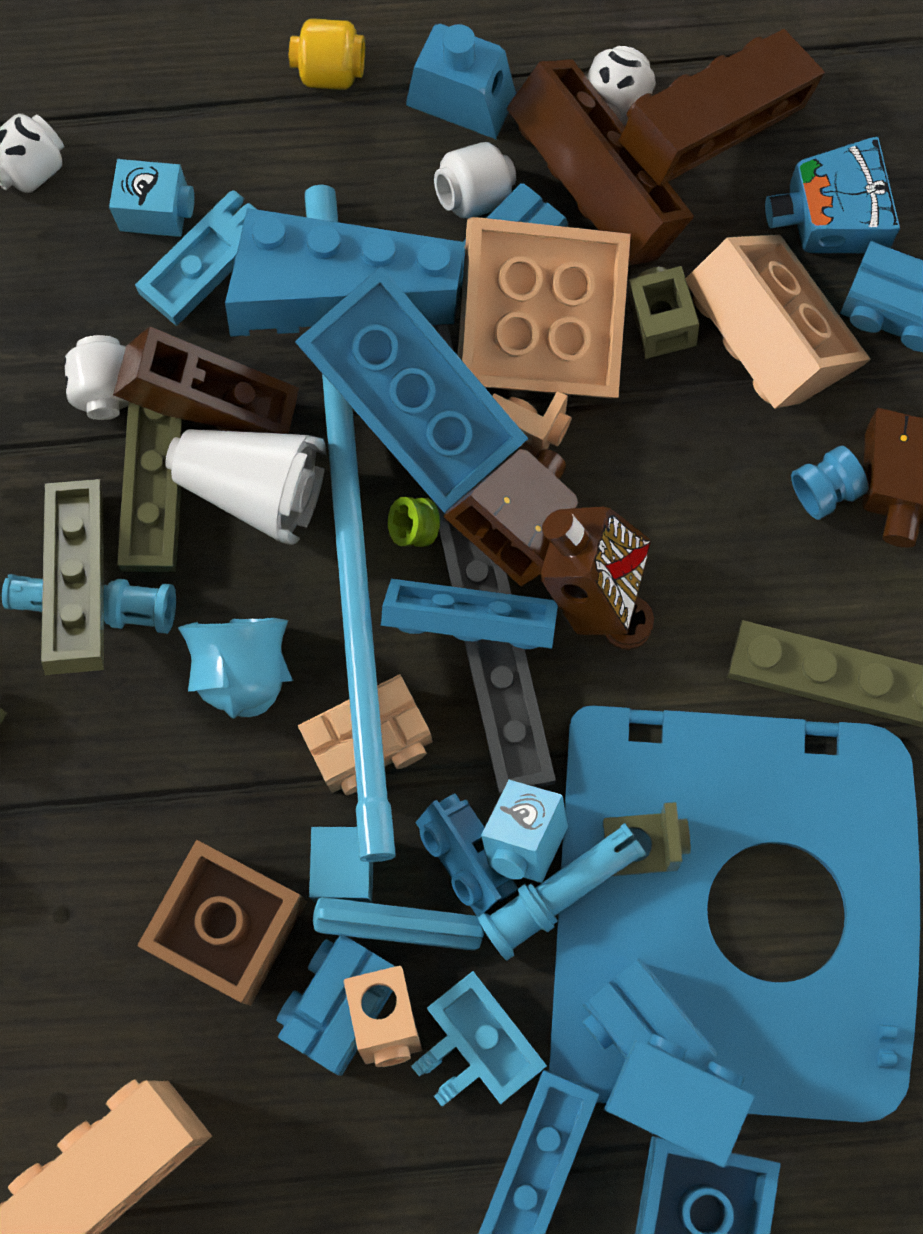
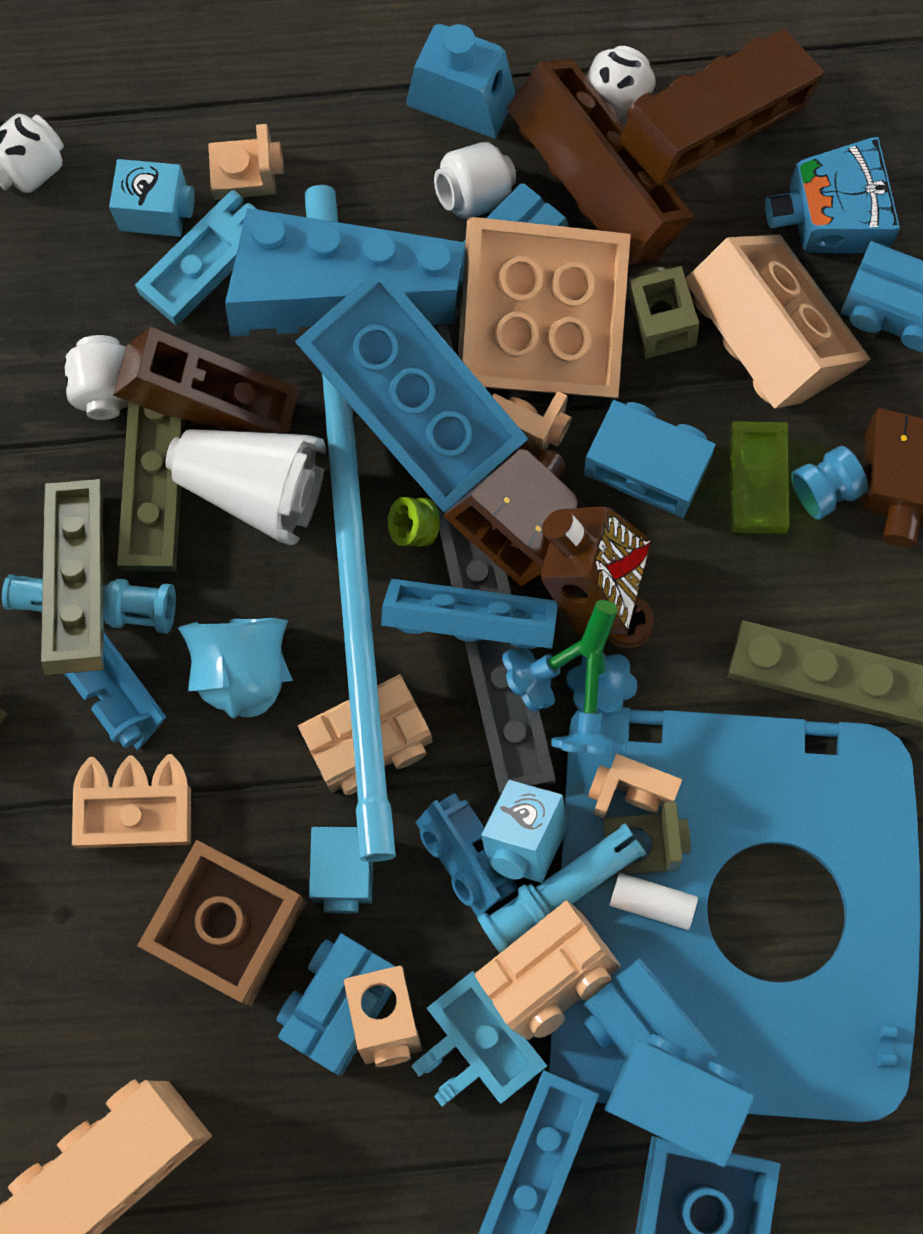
yellow head [289,19,365,90] -> none
medium azure axle [313,897,484,951] -> none
none -> dark azure hinge [64,633,166,750]
none -> light nougat plate [72,754,191,848]
none -> light nougat bracket [208,124,284,200]
none -> light nougat brick [475,900,621,1041]
none -> dark azure plant [502,600,637,754]
none -> dark azure brick [584,400,716,519]
none -> light nougat bracket [588,754,682,819]
none -> white axle [609,872,698,930]
none -> clear neon green plate [730,421,790,534]

